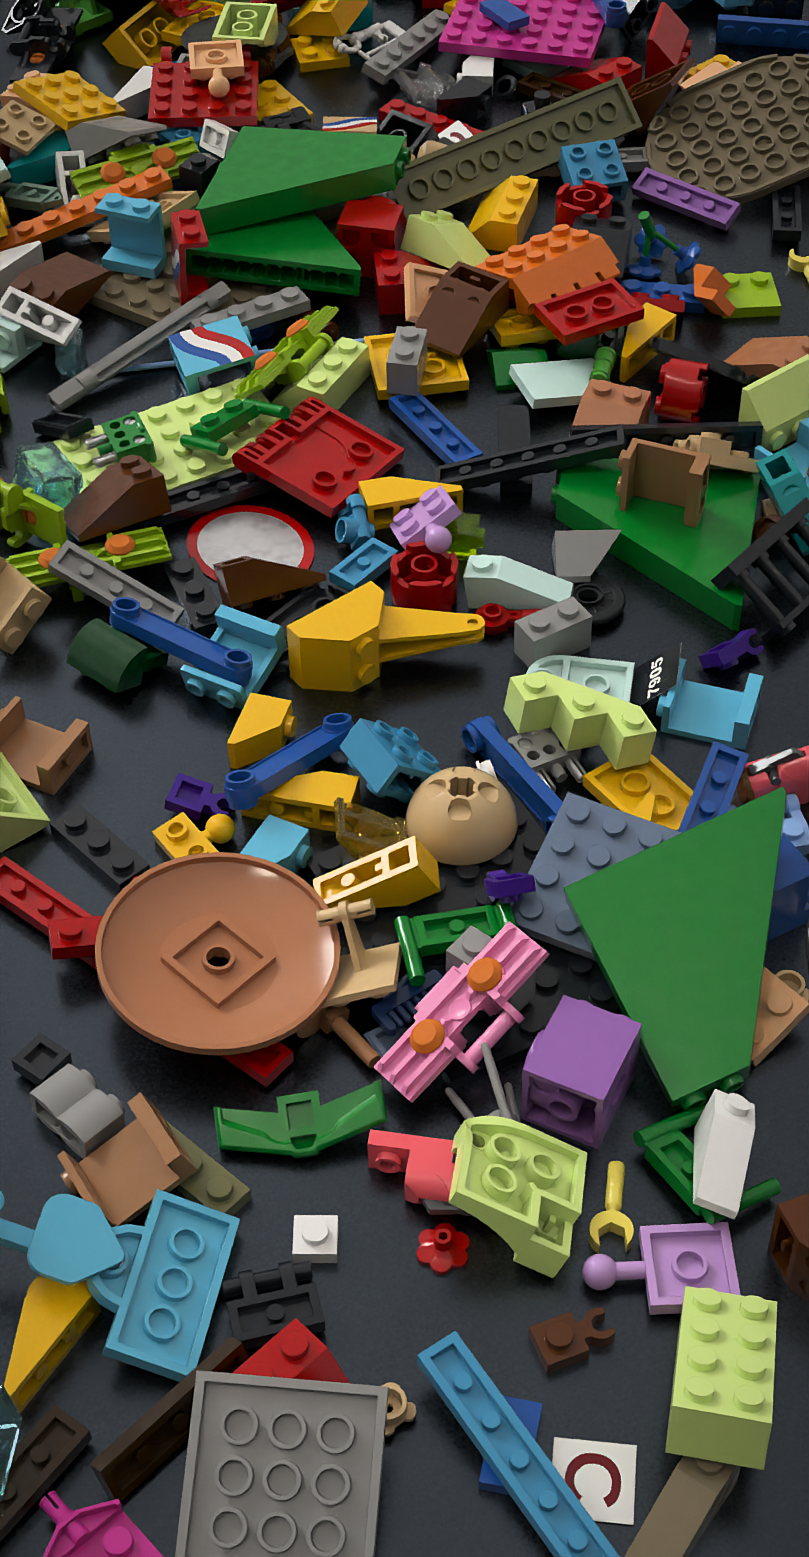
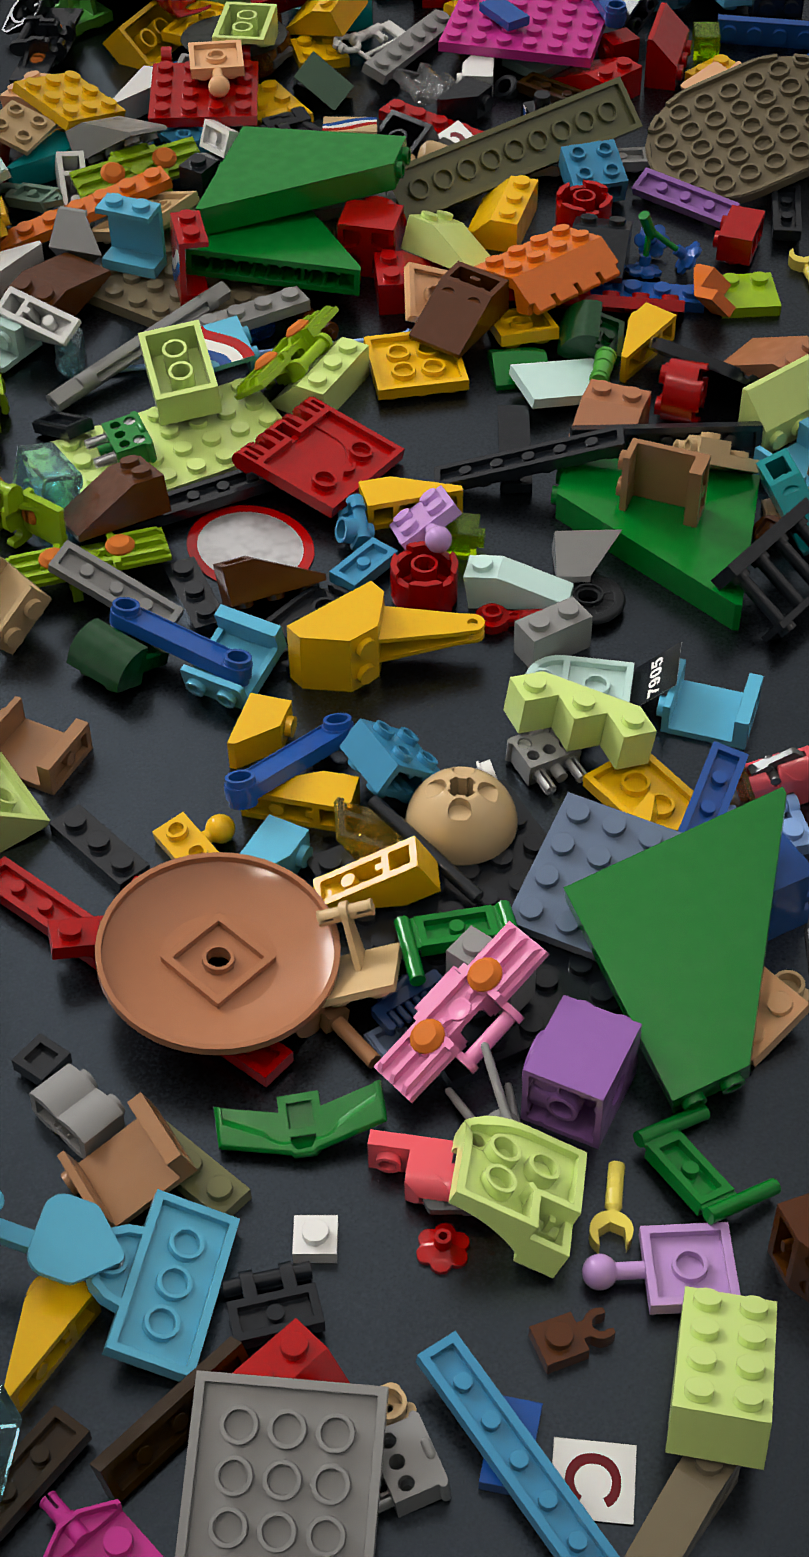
dark purple plate [164,772,233,821] -> none
green plate [180,398,290,456] -> none
light grey brick [386,326,428,396] -> none
blue plate [389,392,483,464] -> none
blue piece [461,715,563,834] -> none
dark purple plate [484,869,536,903] -> none
red plate [534,278,645,346] -> none
reddish brown slope [623,57,695,138] -> none
white slope [693,1089,755,1219] -> none
dark purple plate [698,628,764,671] -> none
none -> light grey slope [49,206,102,263]
none -> yellowish green brick [138,320,223,426]
none -> sand green panel [293,51,354,110]
none -> black bar [367,795,484,904]
none -> light grey piece [379,1410,452,1518]
none -> red brick [598,27,640,62]
none -> clear neon green brick [692,22,721,61]
none -> red brick [713,205,765,266]

